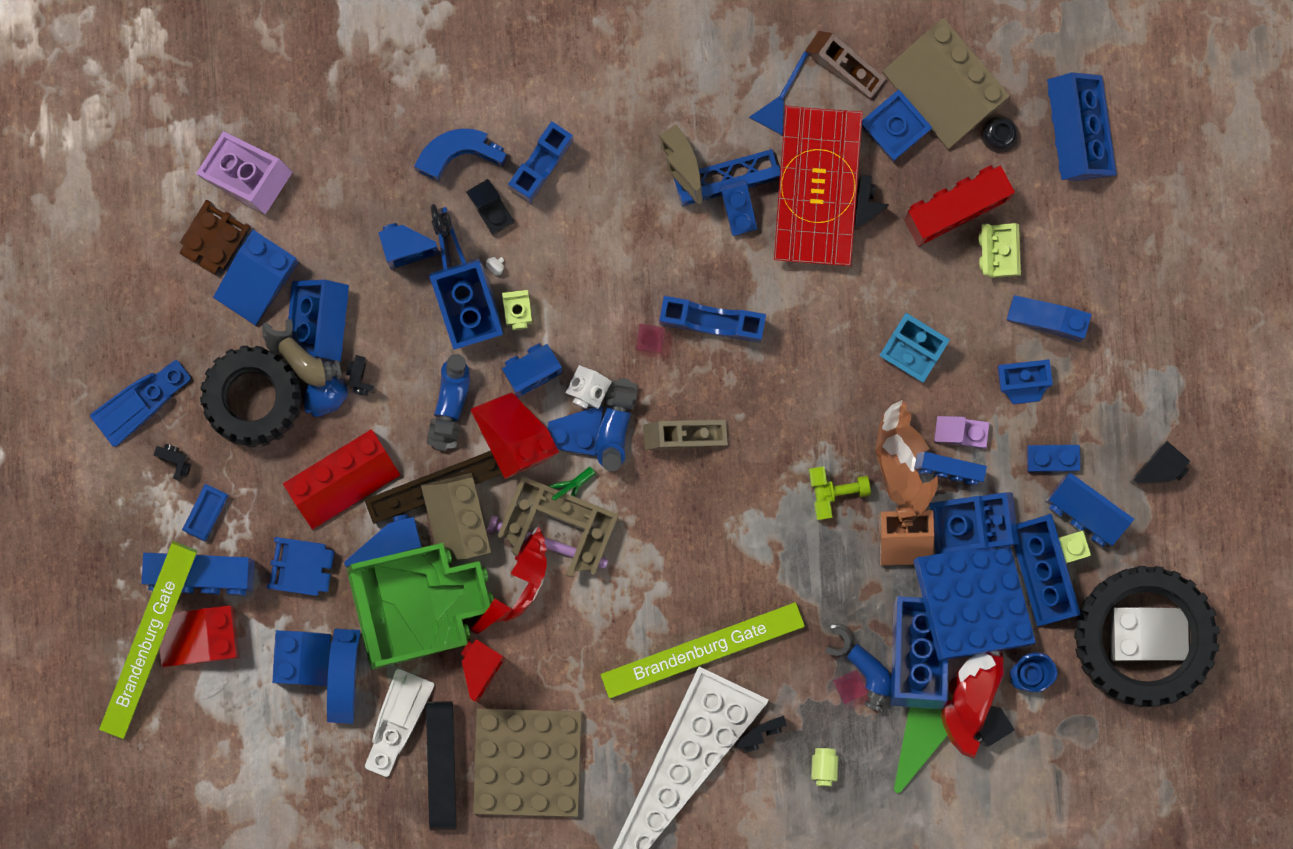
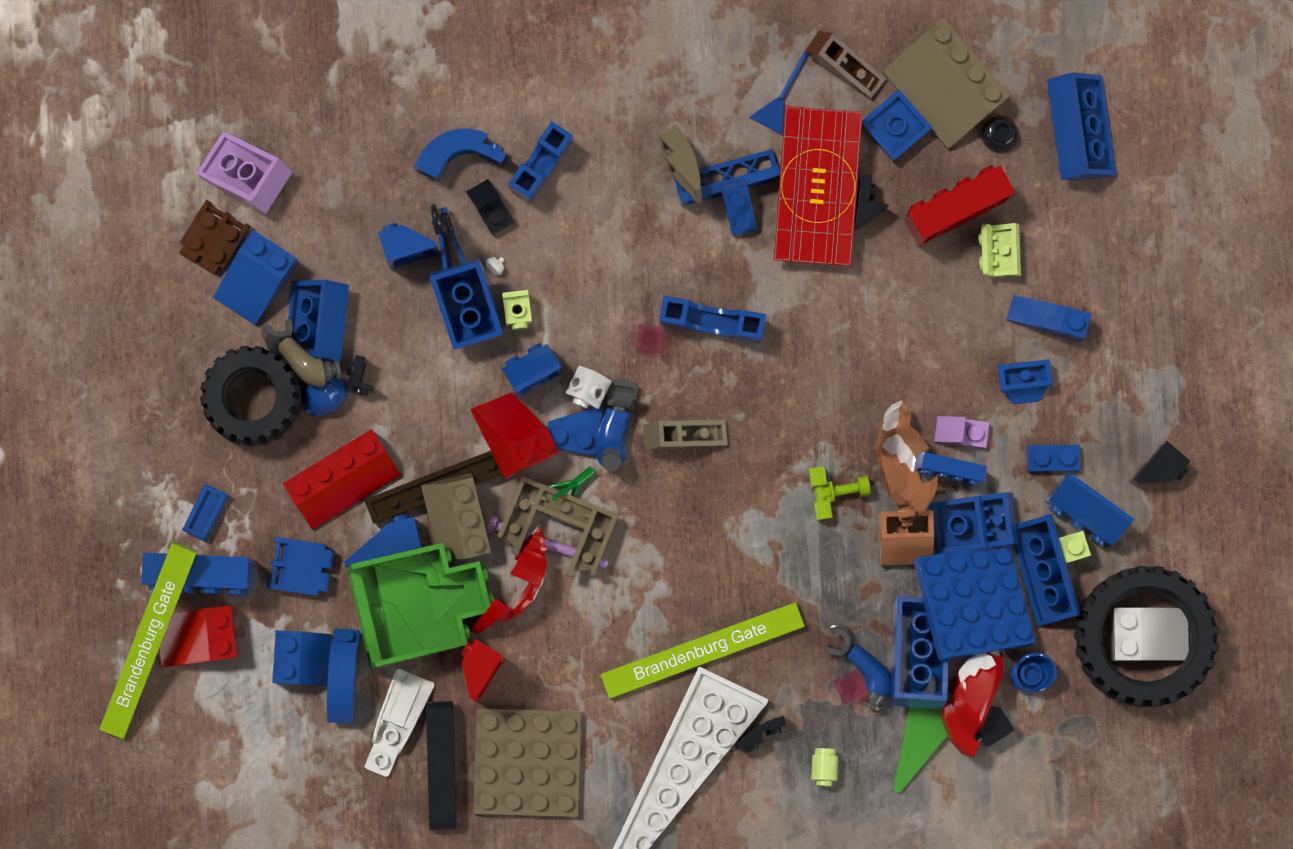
blue piece [90,360,191,447] -> none
black bracket [153,444,191,482] -> none
piece [427,354,470,451] -> none
dark azure brick [879,312,950,383] -> none

